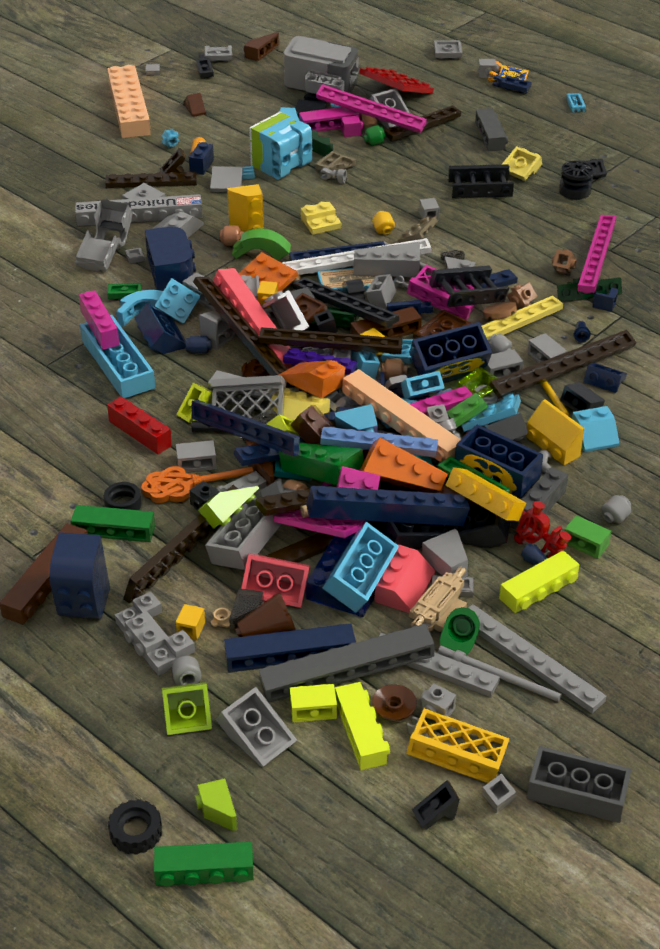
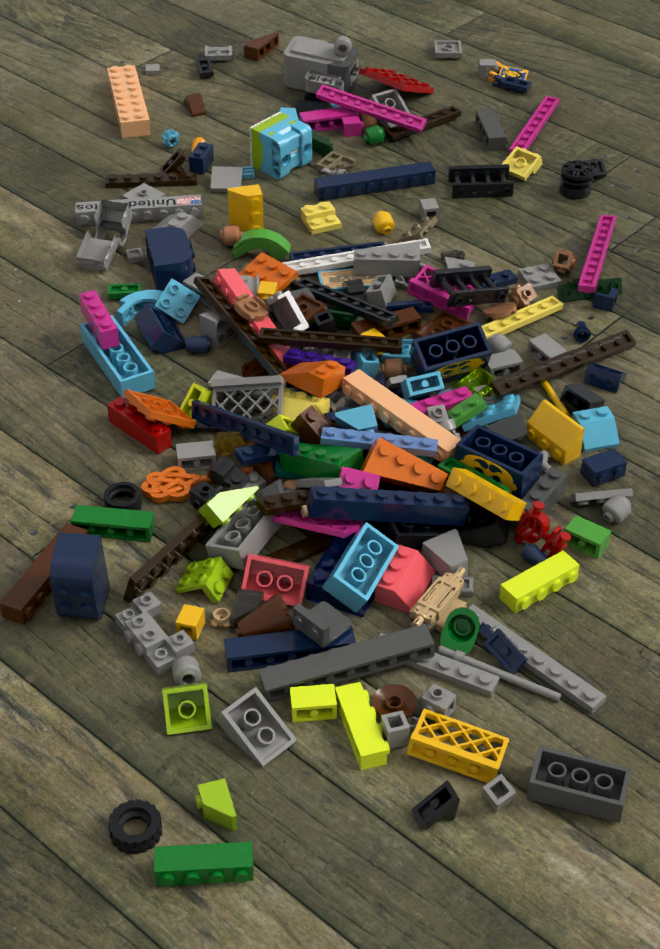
medium azure tile [566,93,586,112] -> none
none -> orange plate [123,389,196,429]
none -> lime bracket [175,556,234,603]
none -> black brick [207,457,250,489]
none -> clear yellow slope [213,432,248,457]
none -> medium nougat tile [234,294,268,322]
none -> dark grey bracket [293,601,352,648]
none -> light grey tile [295,477,342,488]
none -> dark blue brick [314,161,436,201]
none -> light grey head [334,36,352,57]
none -> light grey brick [381,710,410,749]
none -> dark blue plate [479,622,529,675]
none -> dark pink plate [509,96,559,154]
none -> light grey plate [518,263,562,292]
none -> light grey plate [570,488,633,505]
none -> dark blue brick [580,448,627,487]

